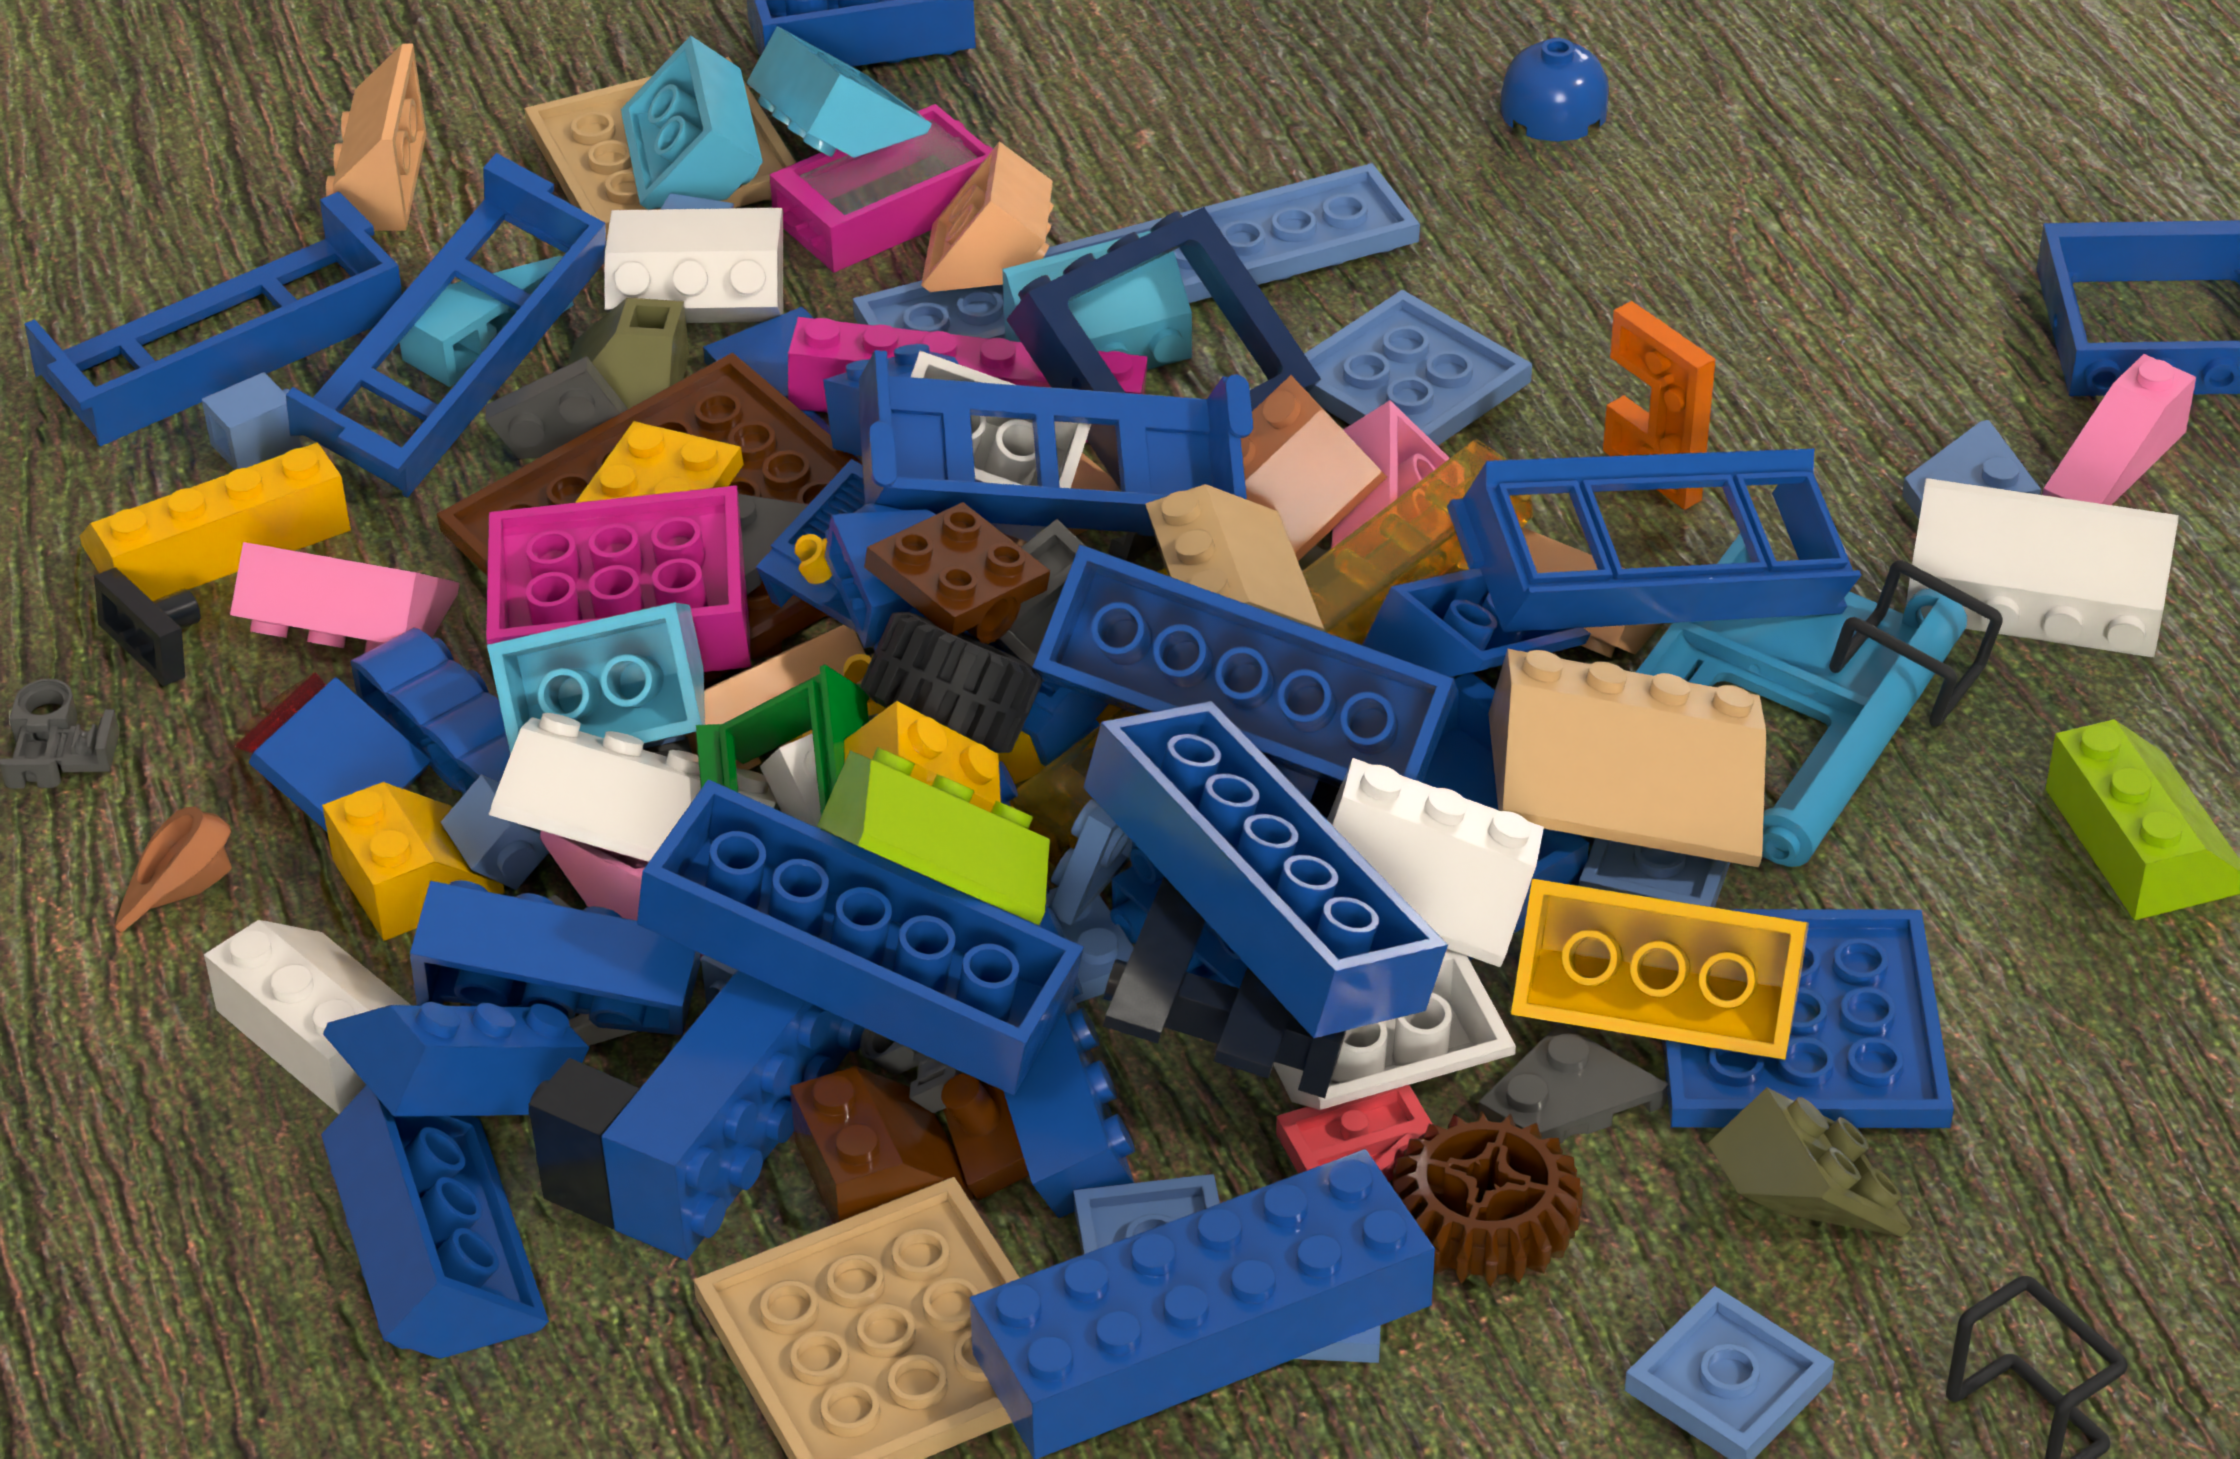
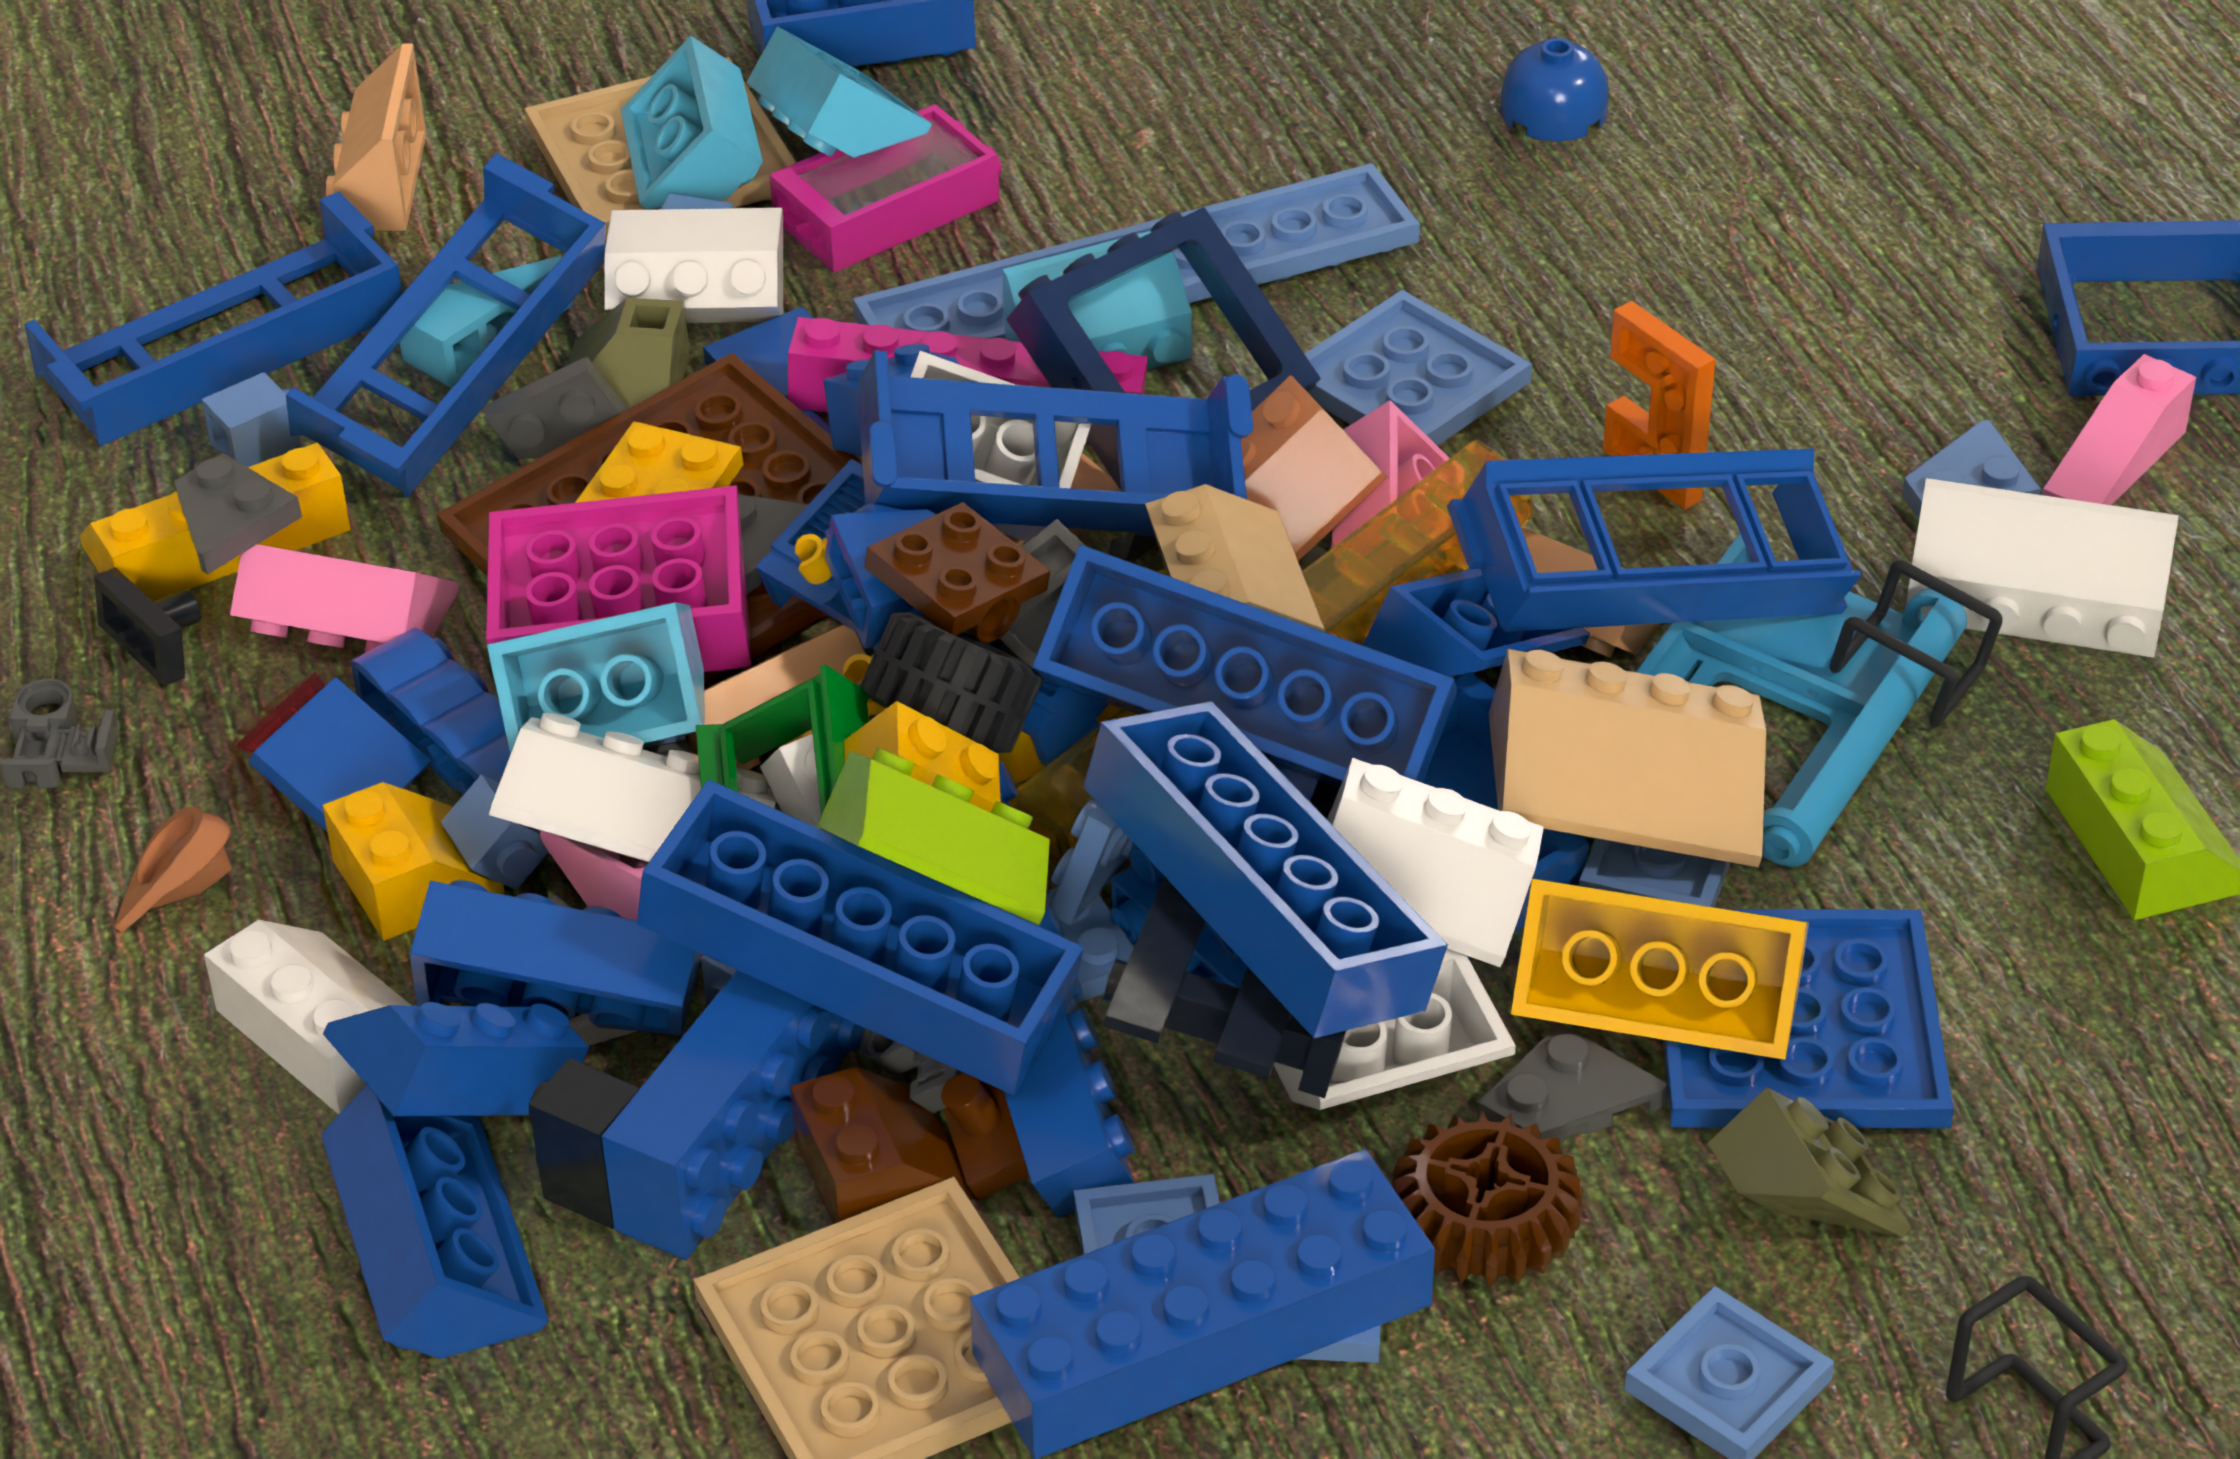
light nougat slope [921,141,1054,292] -> none
coral wing [1276,1085,1432,1182] -> none
none -> dark grey wing [174,453,302,574]

